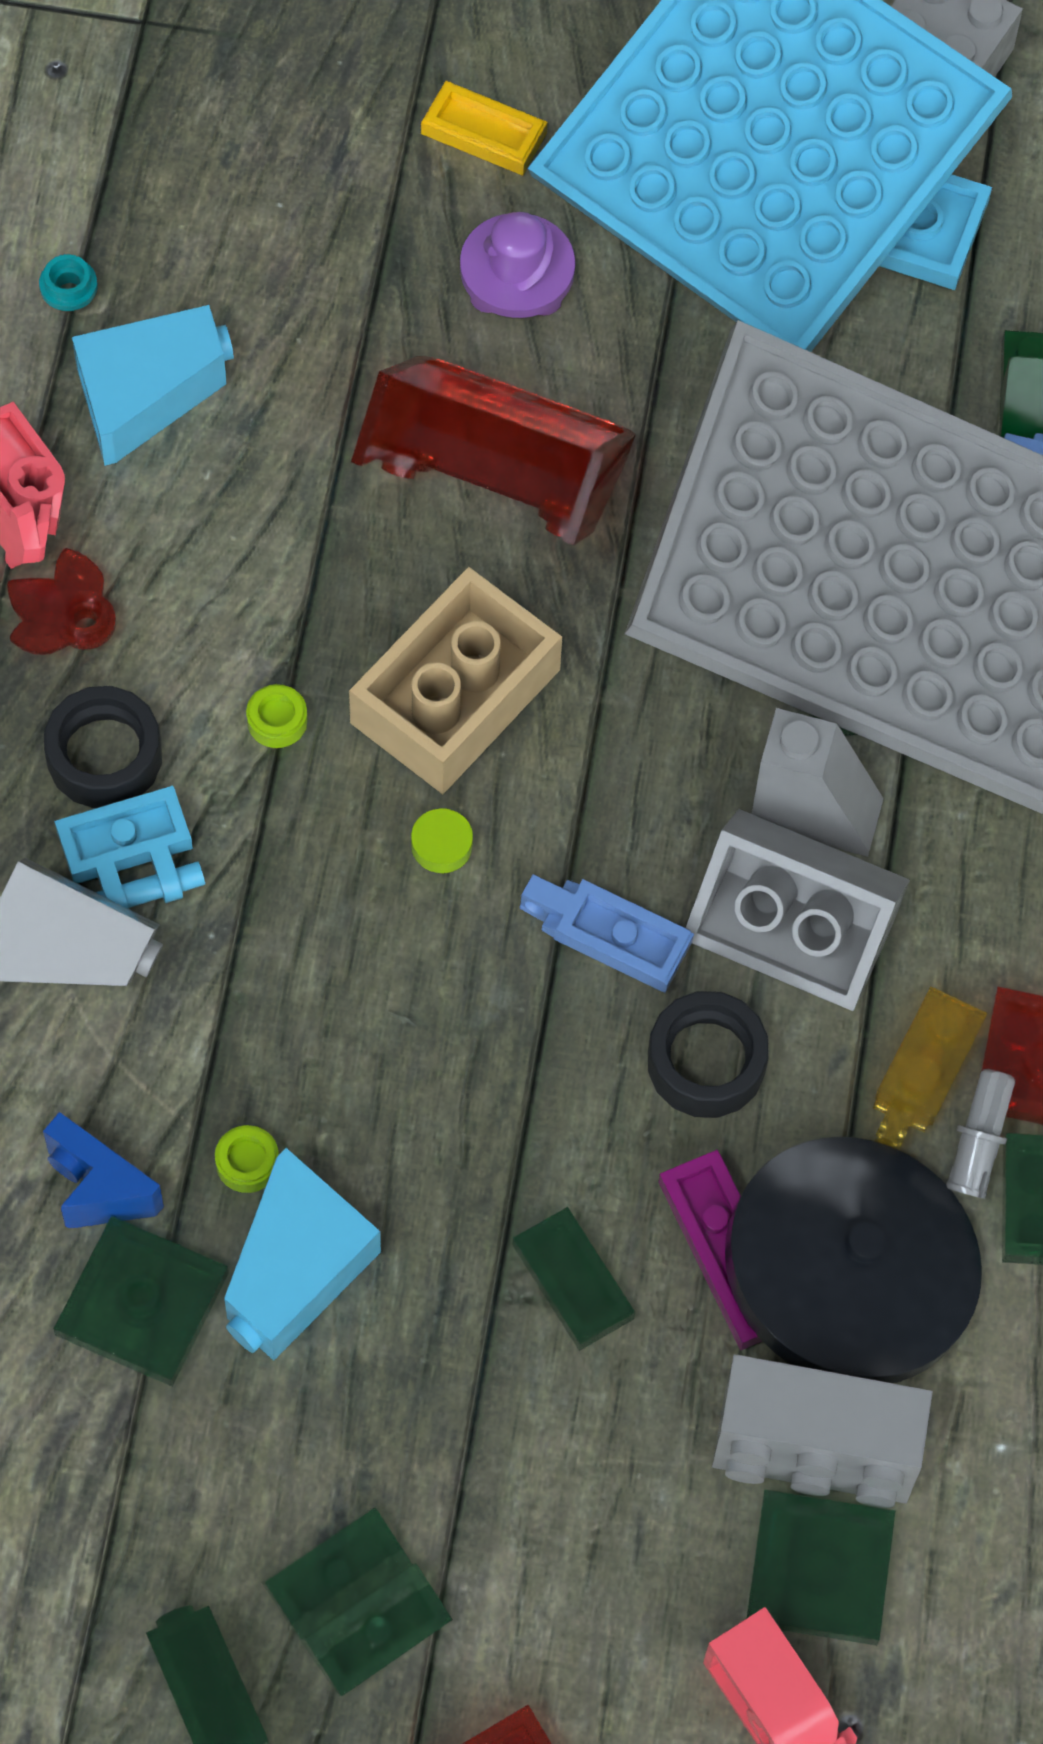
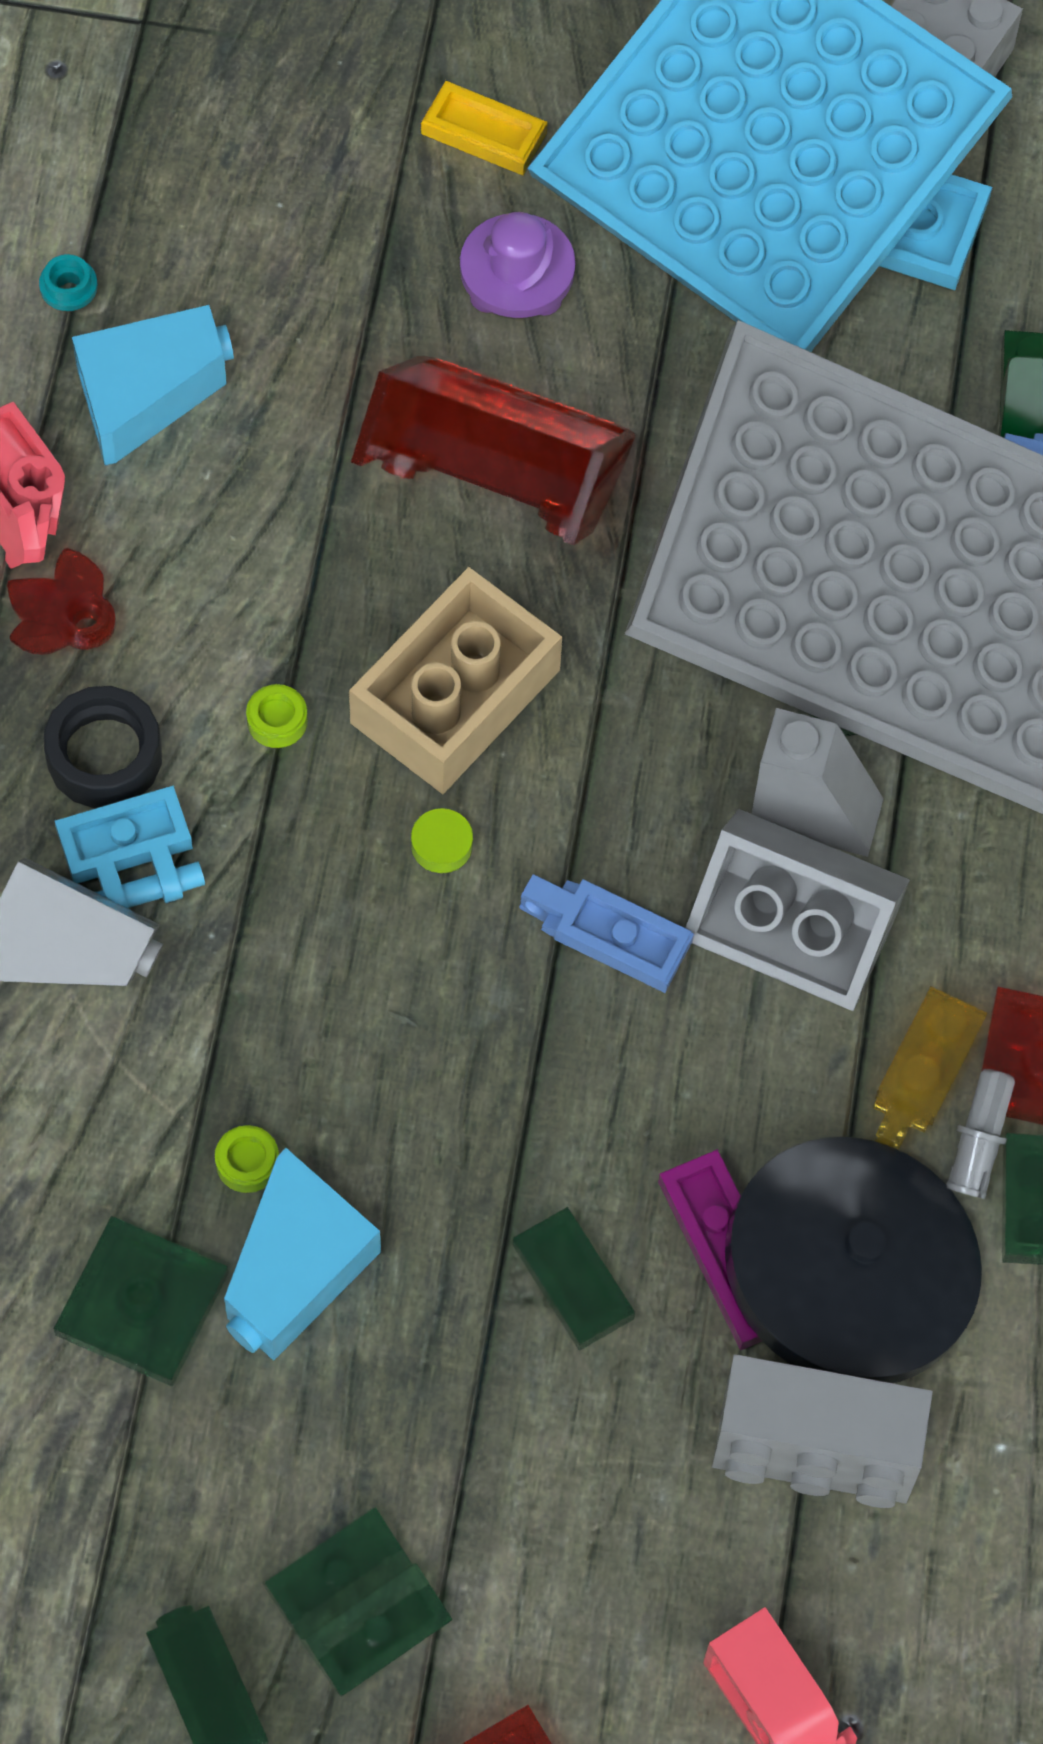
blue slope [43,1112,164,1228] -> none
black tyre [648,991,769,1118] -> none
clear green tile [746,1489,896,1646] -> none

